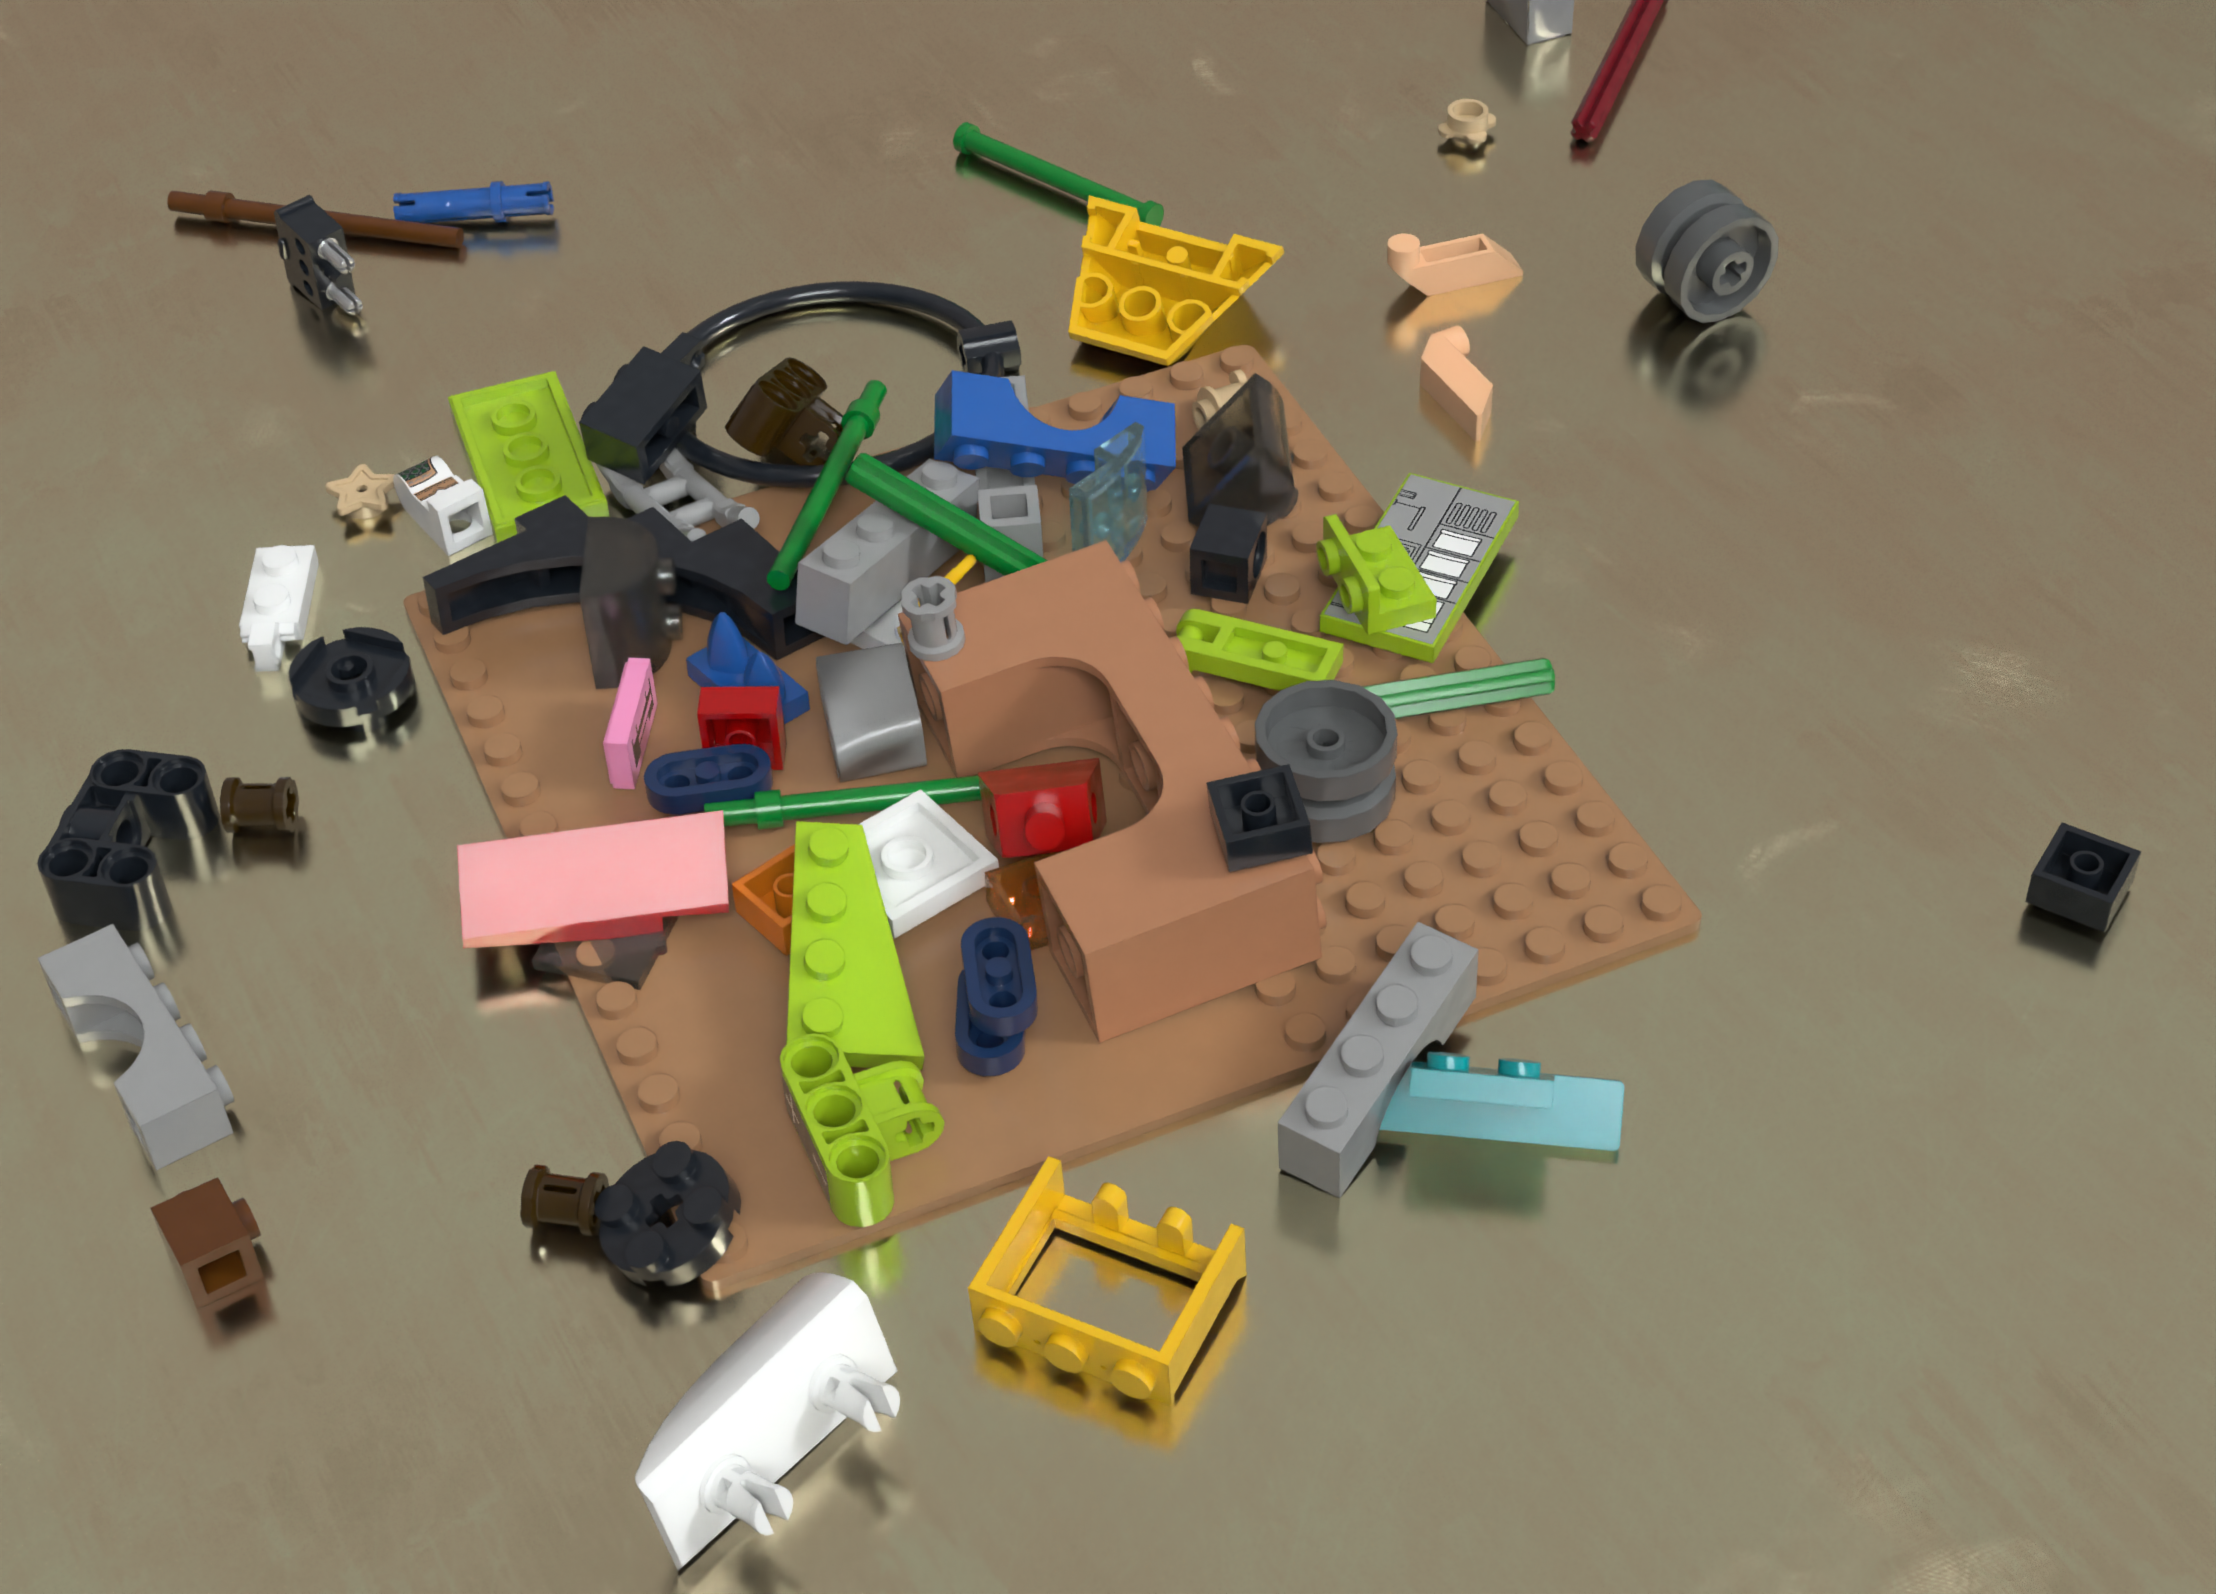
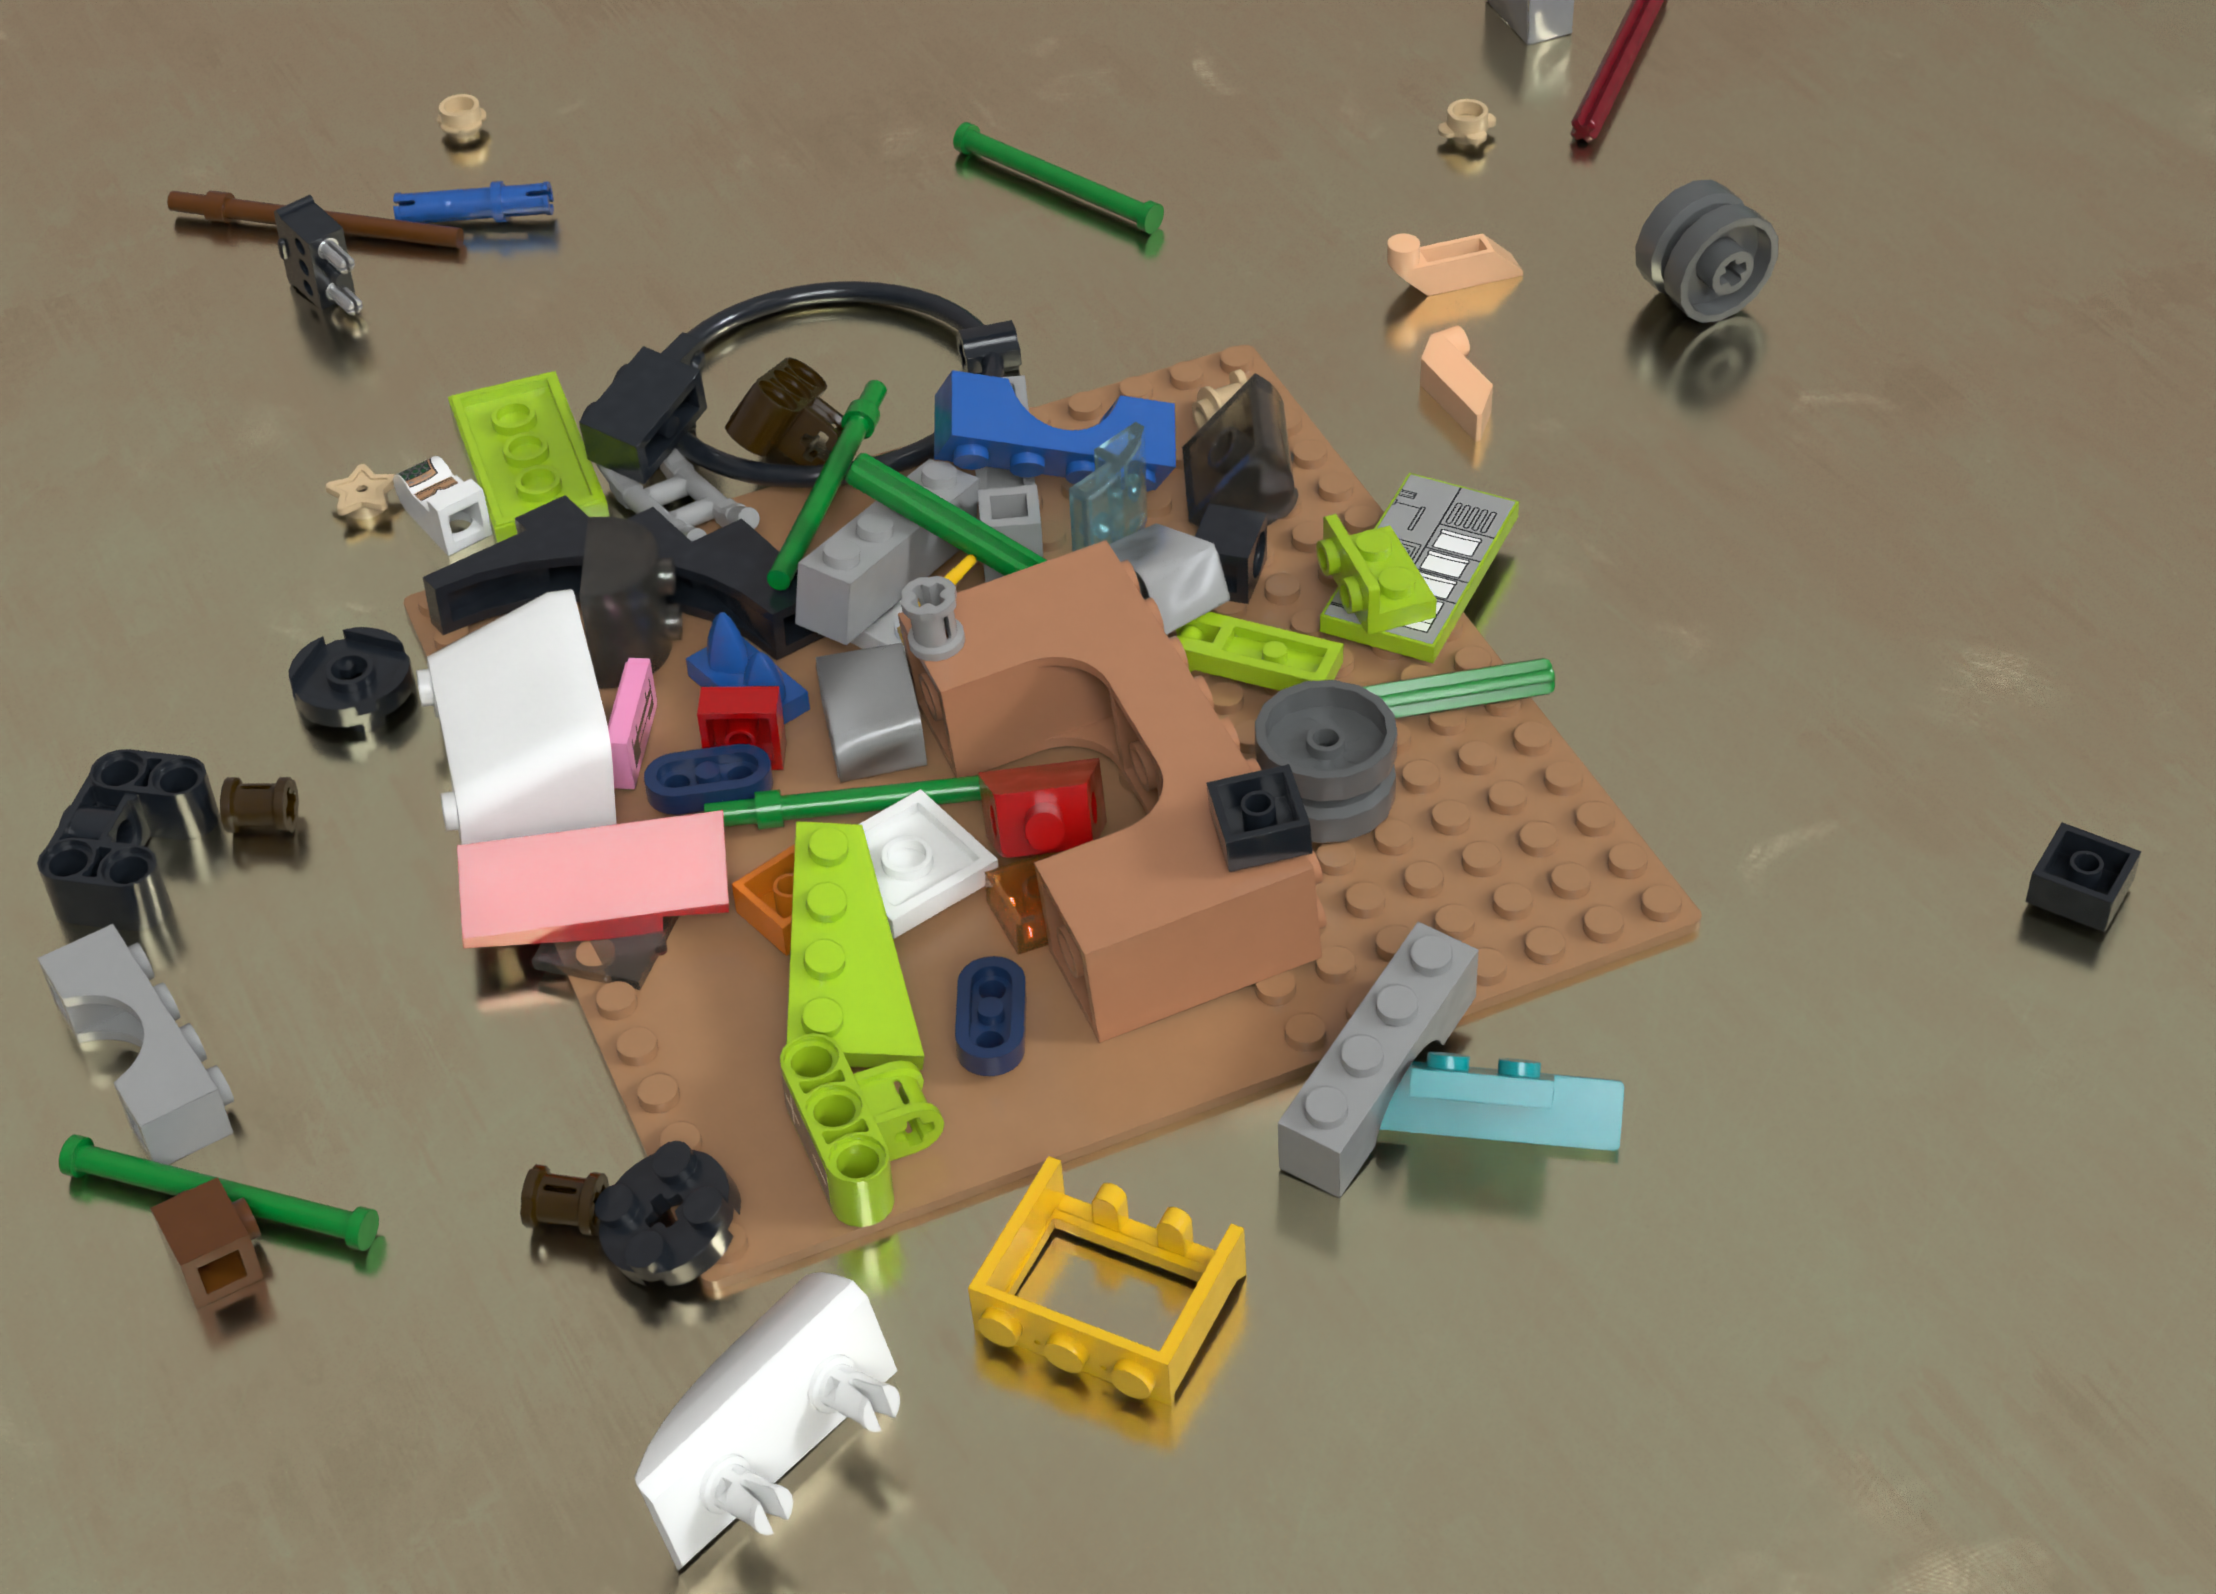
white hinge [239,545,319,672] -> none
dark blue plate [961,917,1038,1036] -> none
yellow wedge [1068,195,1284,366] -> none
none -> green bar [59,1134,379,1251]
none -> white windscreen [416,589,616,845]
none -> tan plate [437,94,487,139]
none -> light grey piece [1109,523,1230,635]

